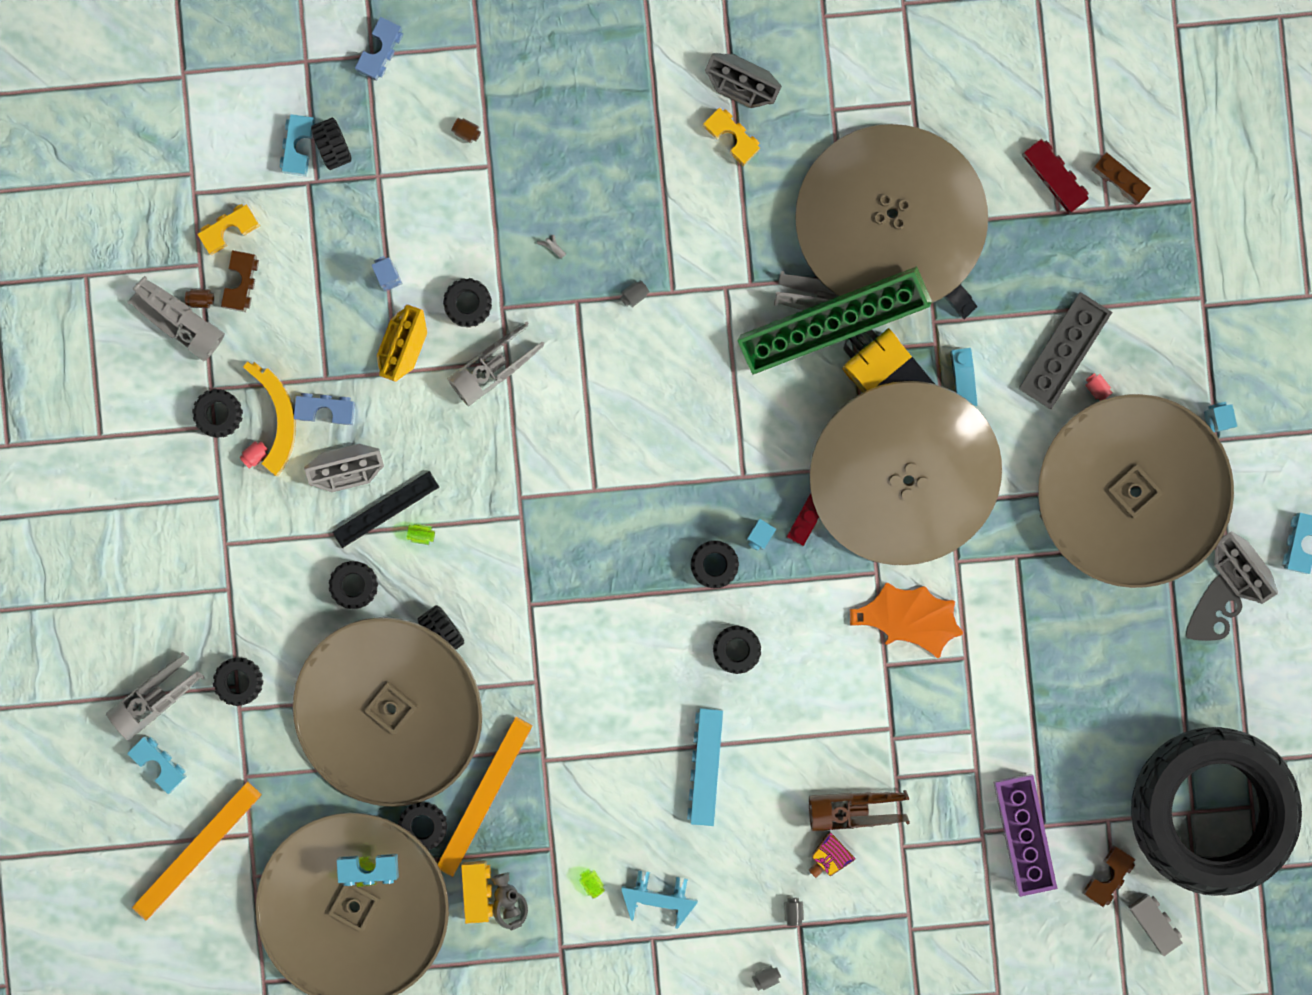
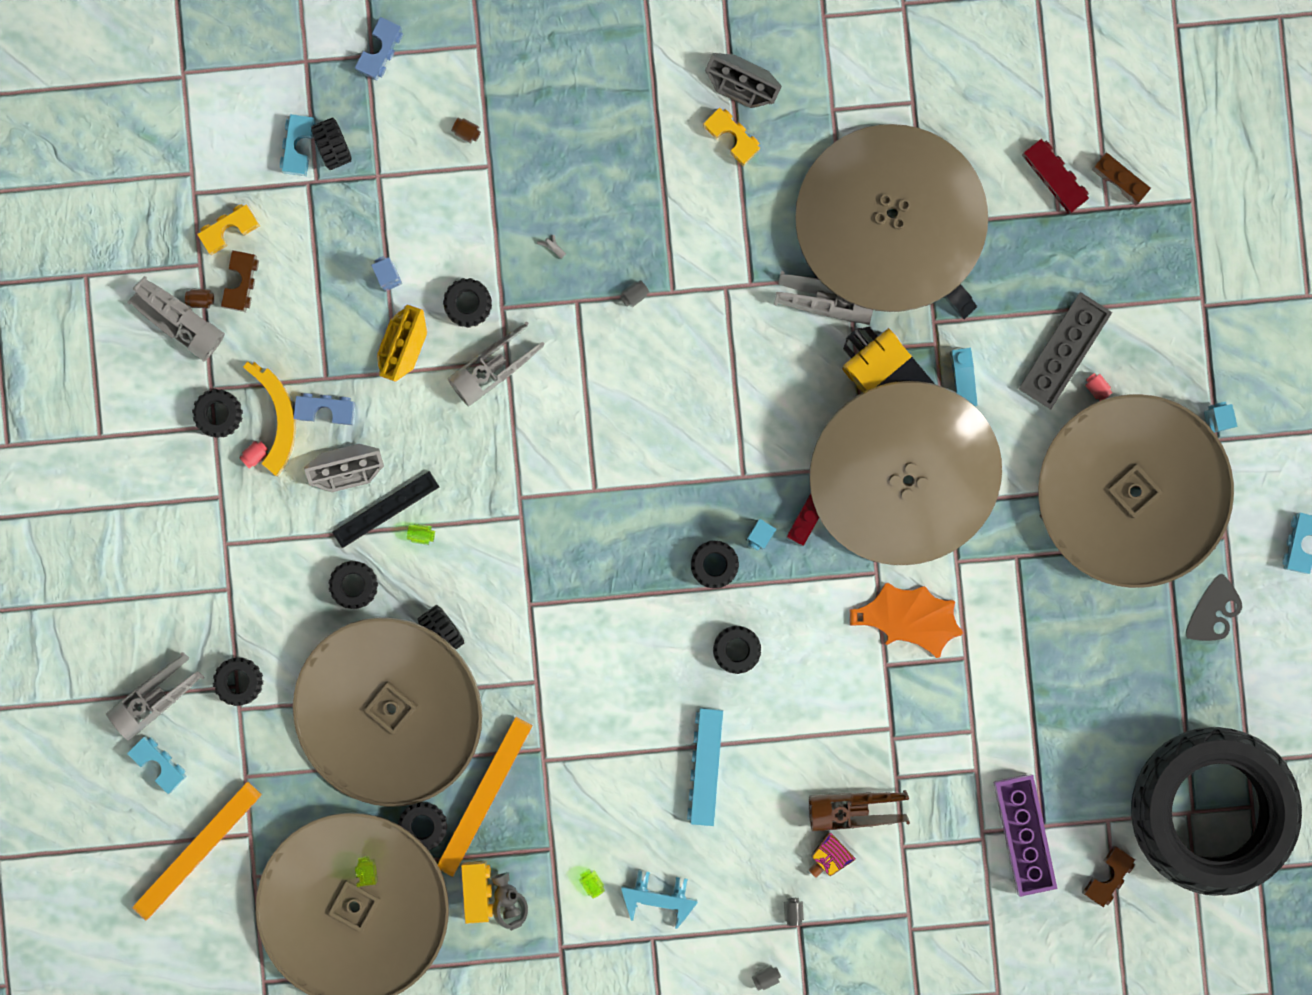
medium azure arch [337,854,399,886] -> none
green brick [737,266,932,375] -> none
light grey brick [1128,894,1183,956] -> none
light grey wedge [1214,531,1278,604] -> none

